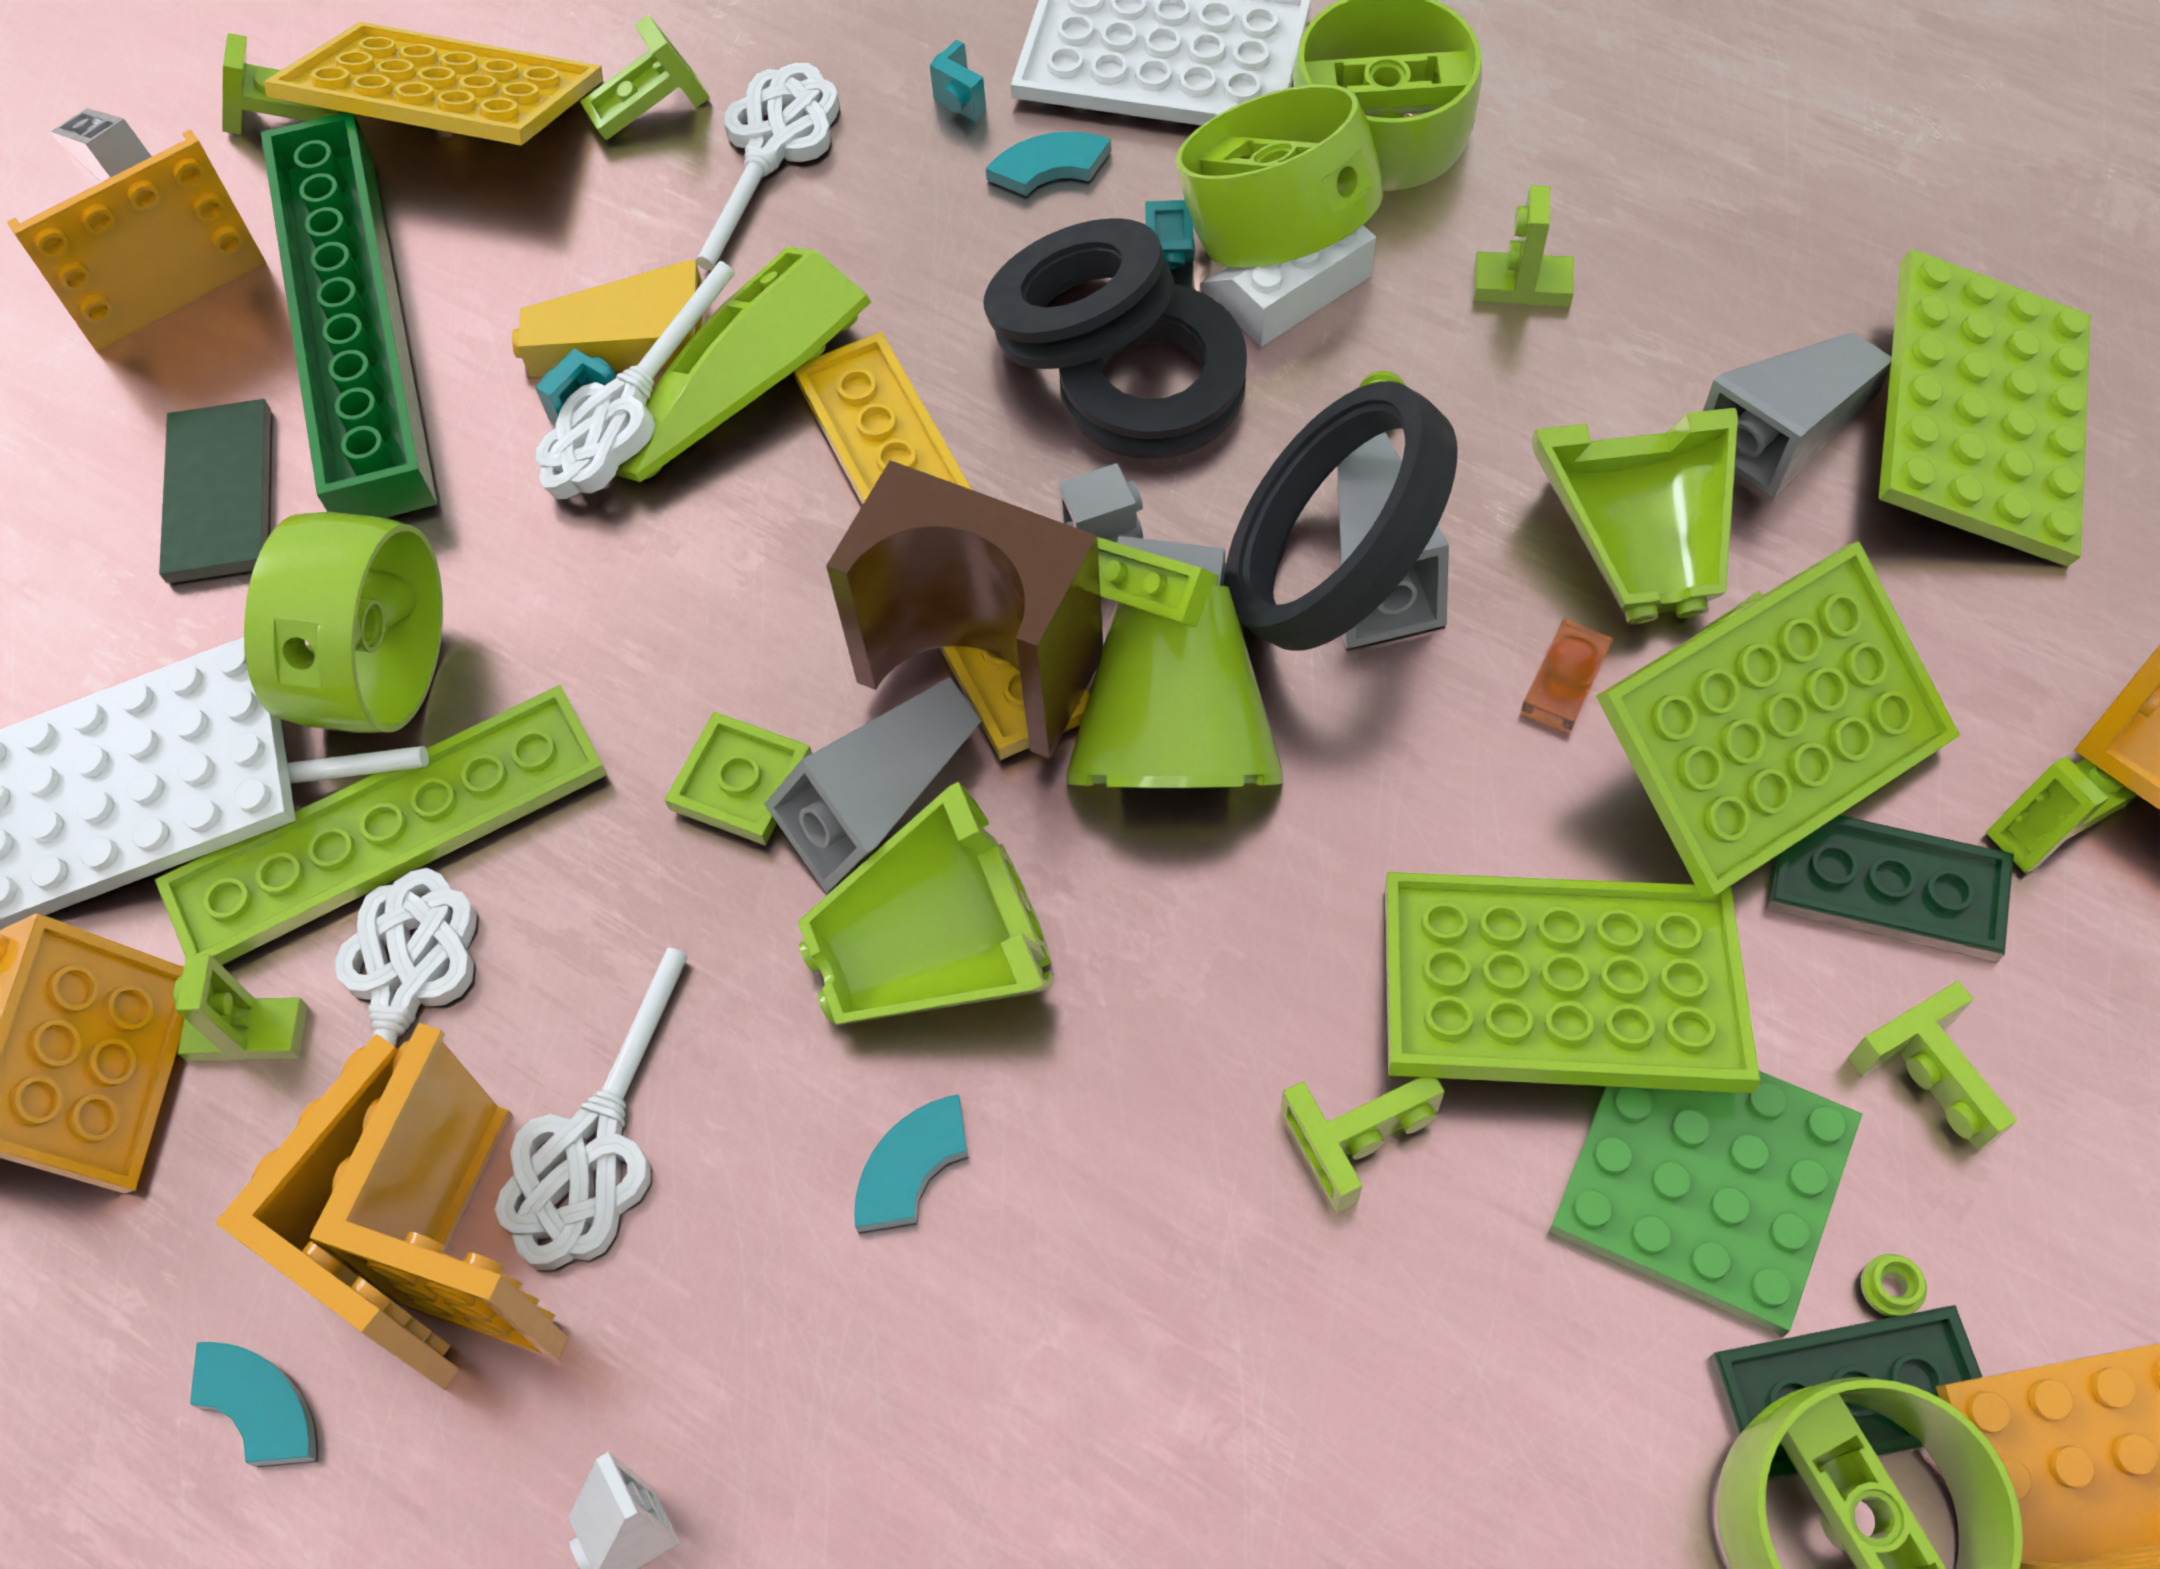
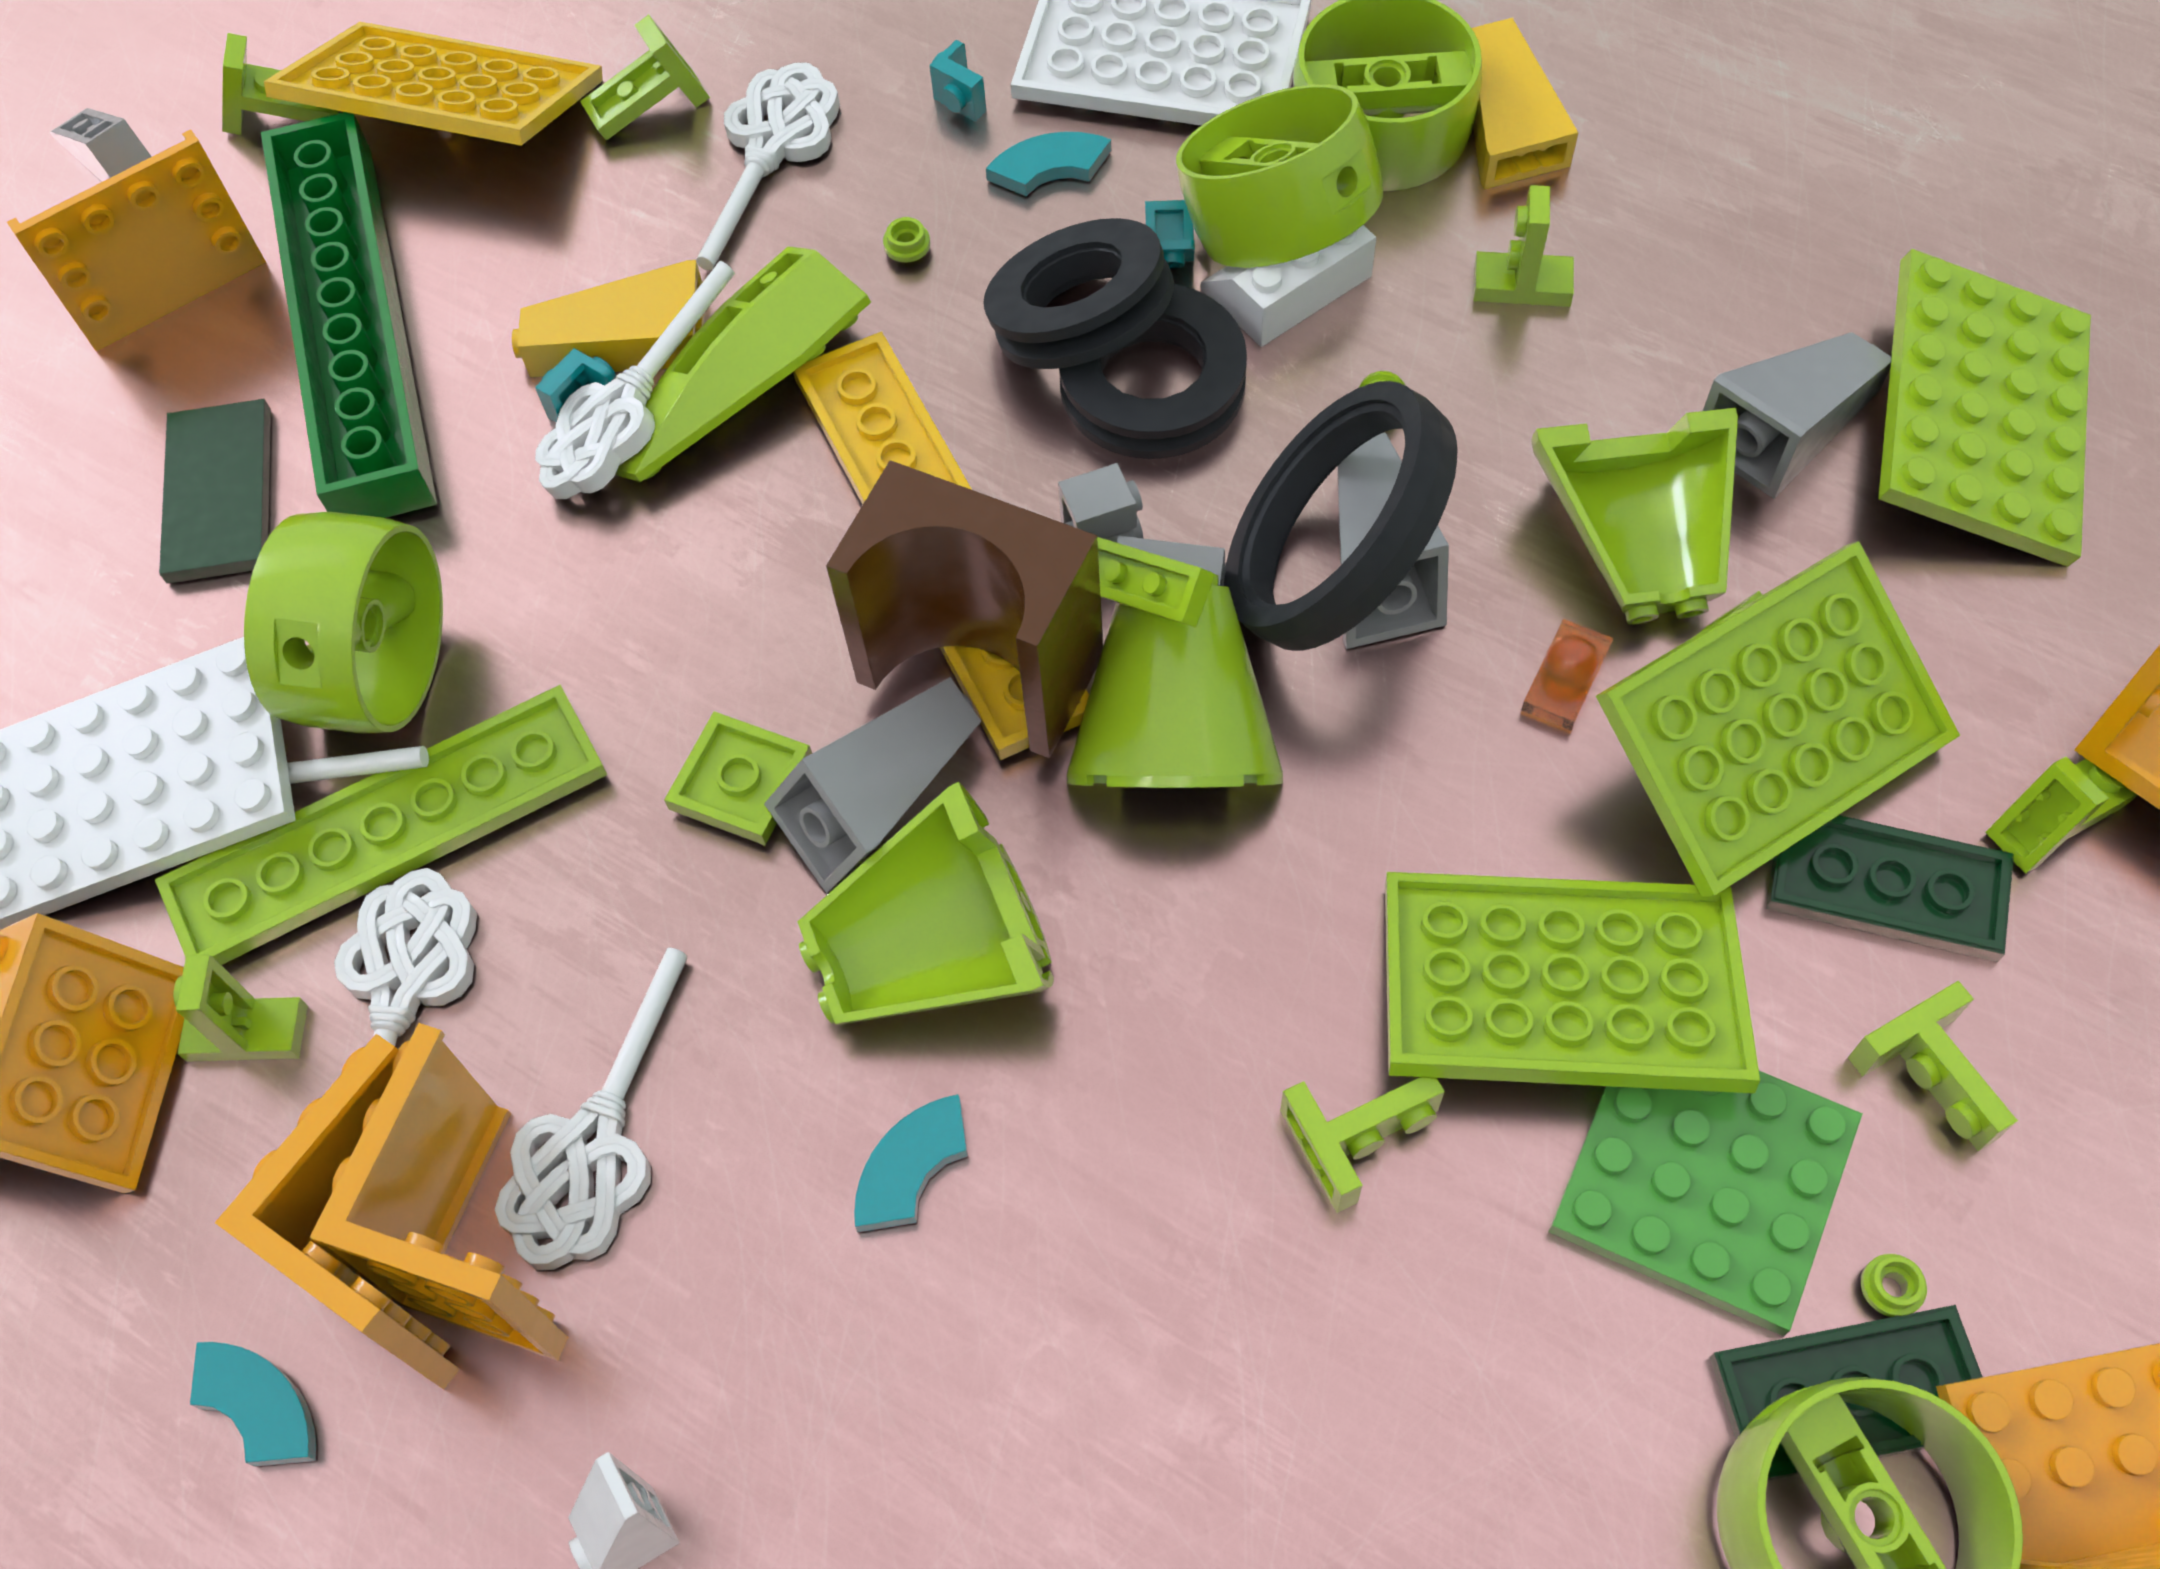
none -> lime plate [883,217,931,262]
none -> yellow slope [1472,17,1578,190]

